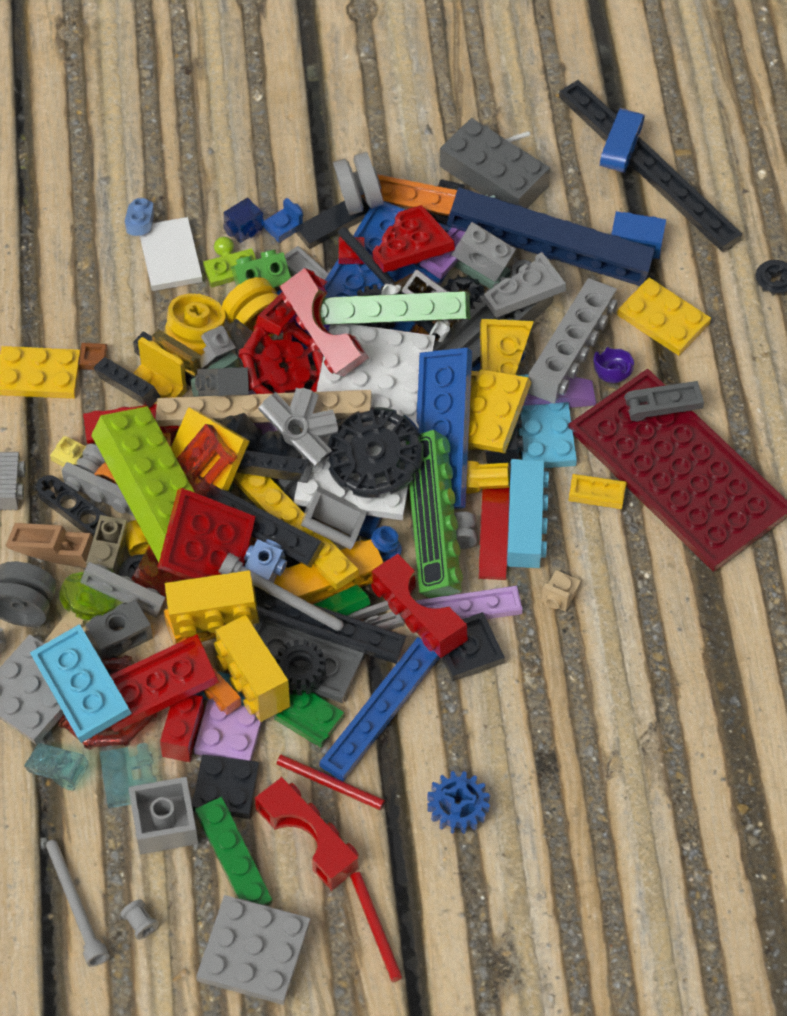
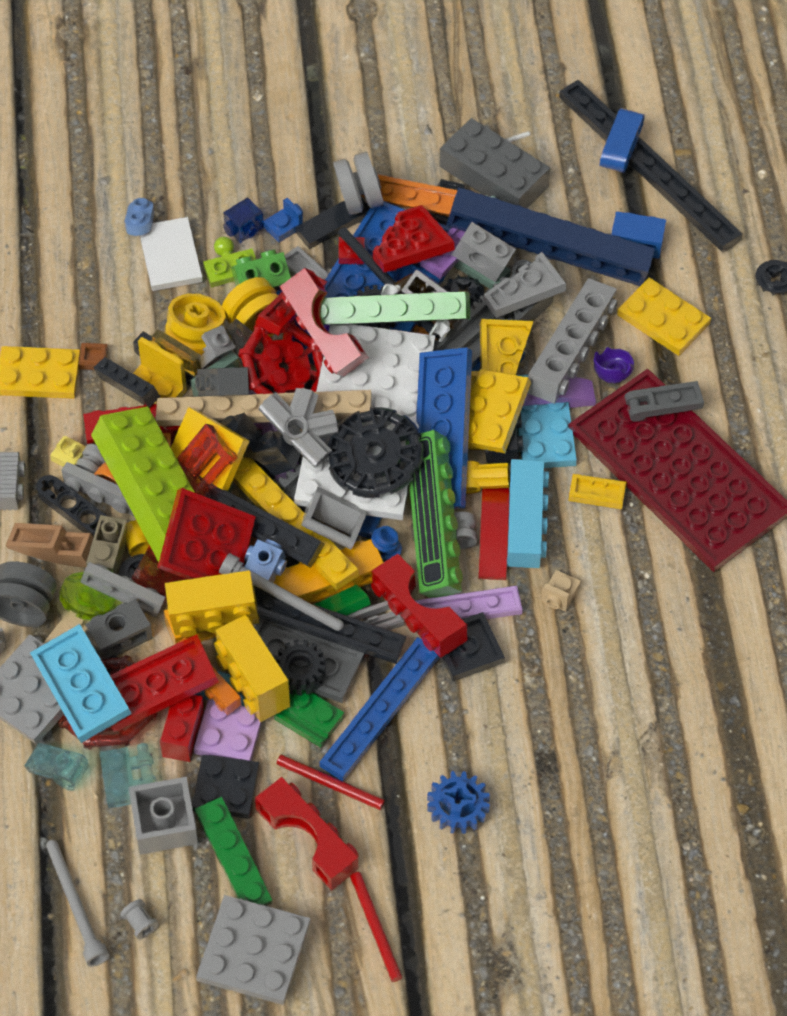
black piece [236,450,312,483] -> none

